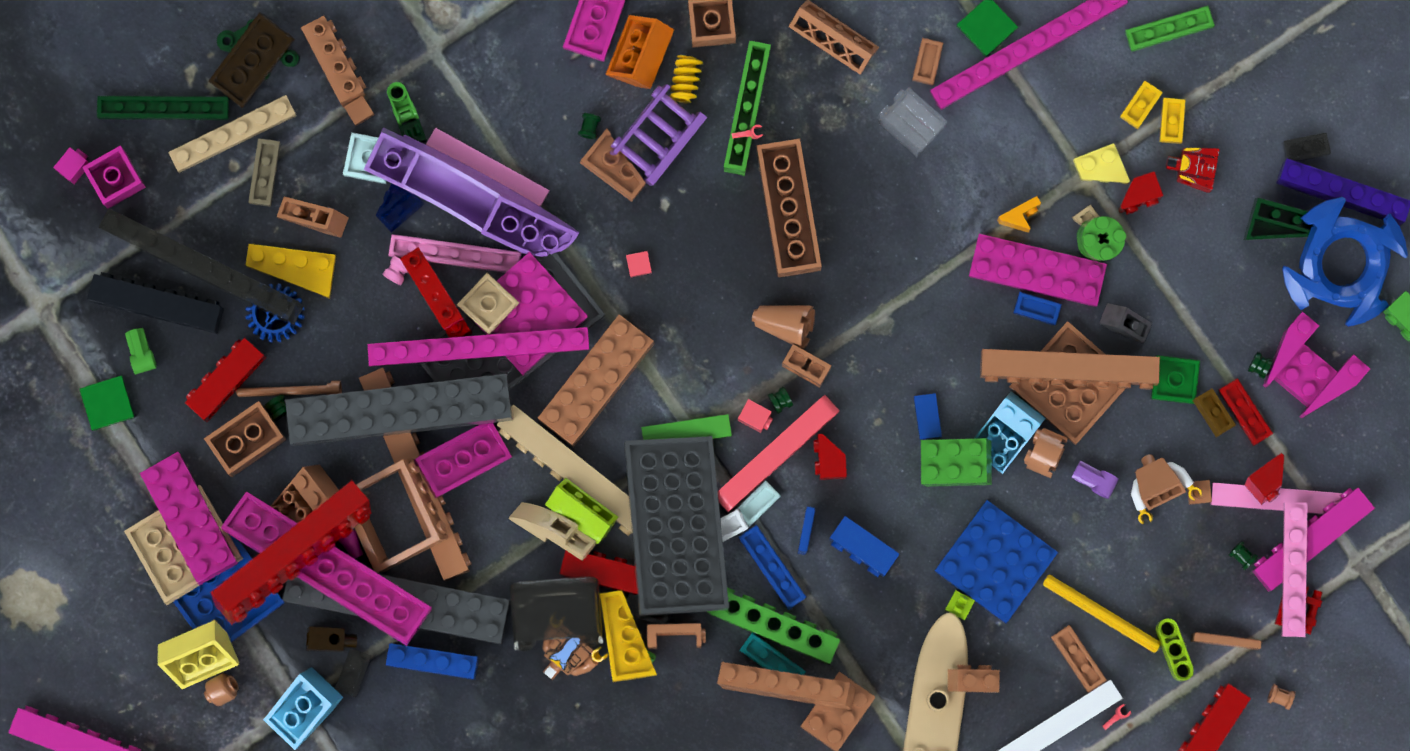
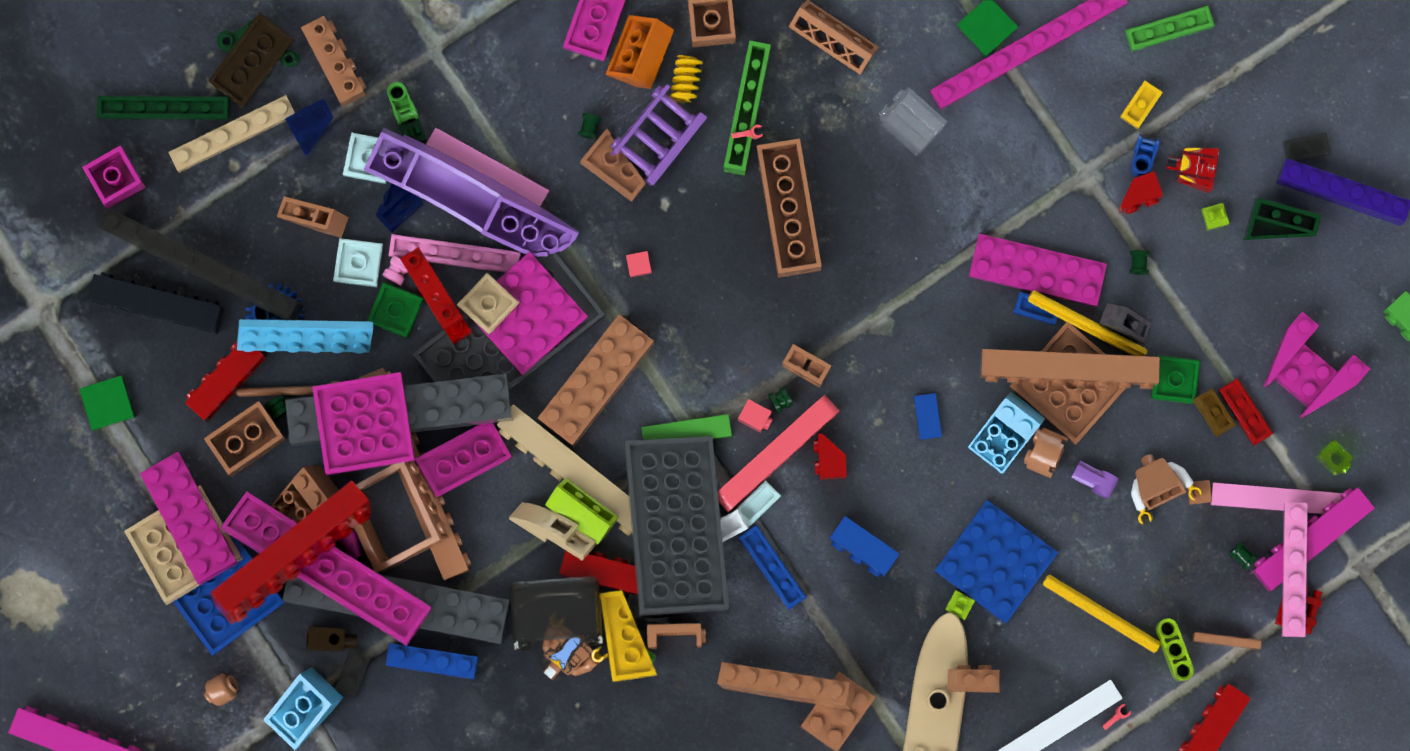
dark pink brick [53,147,89,184] -> none
bright green piece [125,328,157,375] -> none
light yellow slope [158,620,239,689] -> none
yellow wing [246,244,336,299] -> none
dark tan plate [248,139,281,207] -> none
nougat tile [344,96,374,126] -> none
dark pink plate [368,327,590,367] -> none
bright green brick [707,587,840,665] -> none
teal tile [739,632,806,675] -> none
nougat cone [752,305,815,349] -> none
blue tile [797,507,815,555] -> none
nougat tile [912,38,943,85] -> none
bright green brick [921,438,992,487] -> none
light orange slope [997,196,1041,232] -> none
nougat tile [1051,625,1107,693] -> none
tan tile [1072,204,1099,225] -> none
light yellow wing [1073,143,1130,184] -> none
bright green brick [1077,216,1126,261] -> none
yellow plate [1159,98,1185,144] -> none
red slope [1245,453,1284,505] -> none
dark green wheel [1248,352,1274,379] -> none
nougat bush [1267,684,1296,710] -> none
blue piece [1282,197,1408,327] -> none
none -> medium azure plate [237,319,373,354]
none -> clear blue wing [285,98,334,155]
none -> dark pink plate [312,372,415,475]
none -> light aqua tile [333,238,383,288]
none -> green tile [367,282,424,339]
none -> yellow axle [1028,290,1147,356]
none -> dark green bush [1129,250,1150,275]
none -> blue piece [1130,134,1160,177]
none -> lime tile [1201,203,1230,231]
none -> clear neon green brick [1315,440,1353,476]

